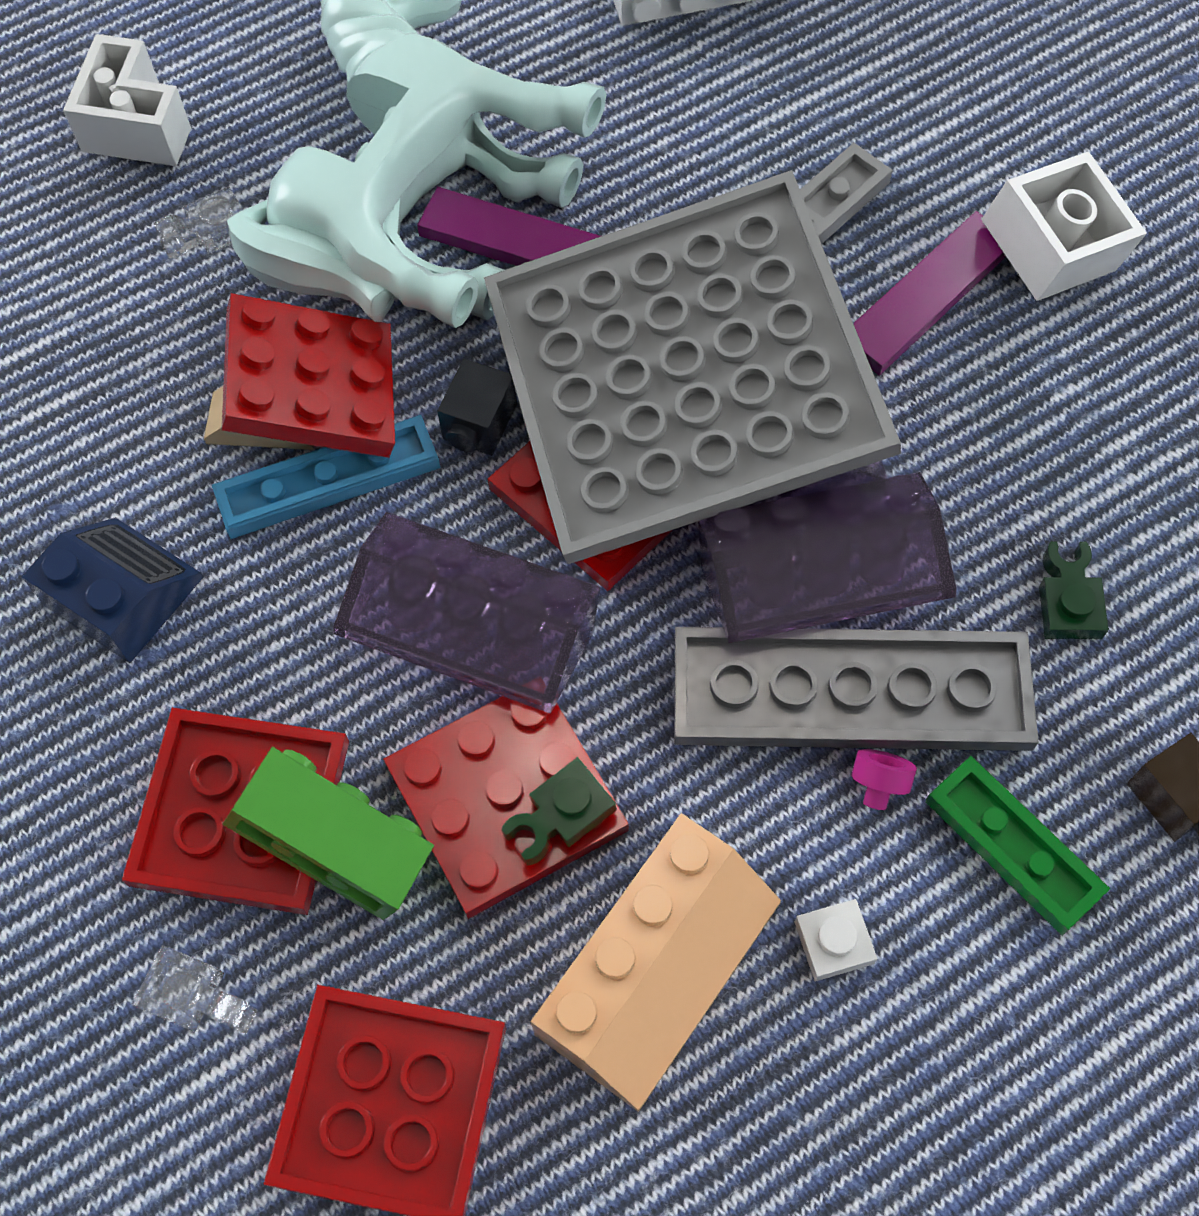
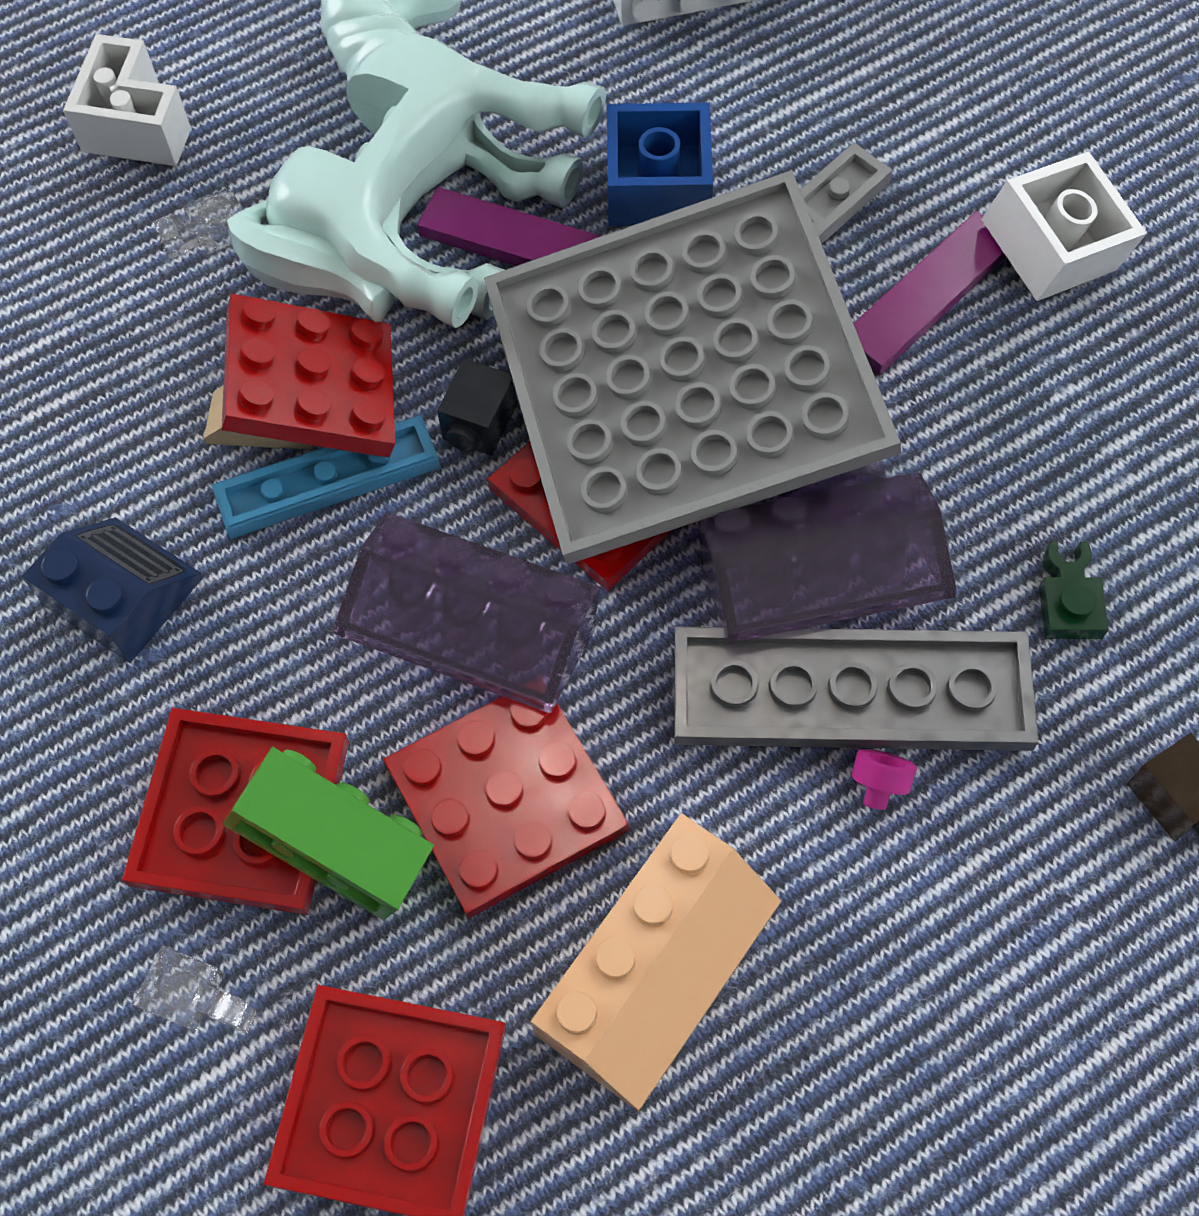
dark green plate [501,757,617,866] -> none
white plate [794,899,878,982] -> none
green plate [925,756,1111,936] -> none
none -> blue brick [607,102,713,226]

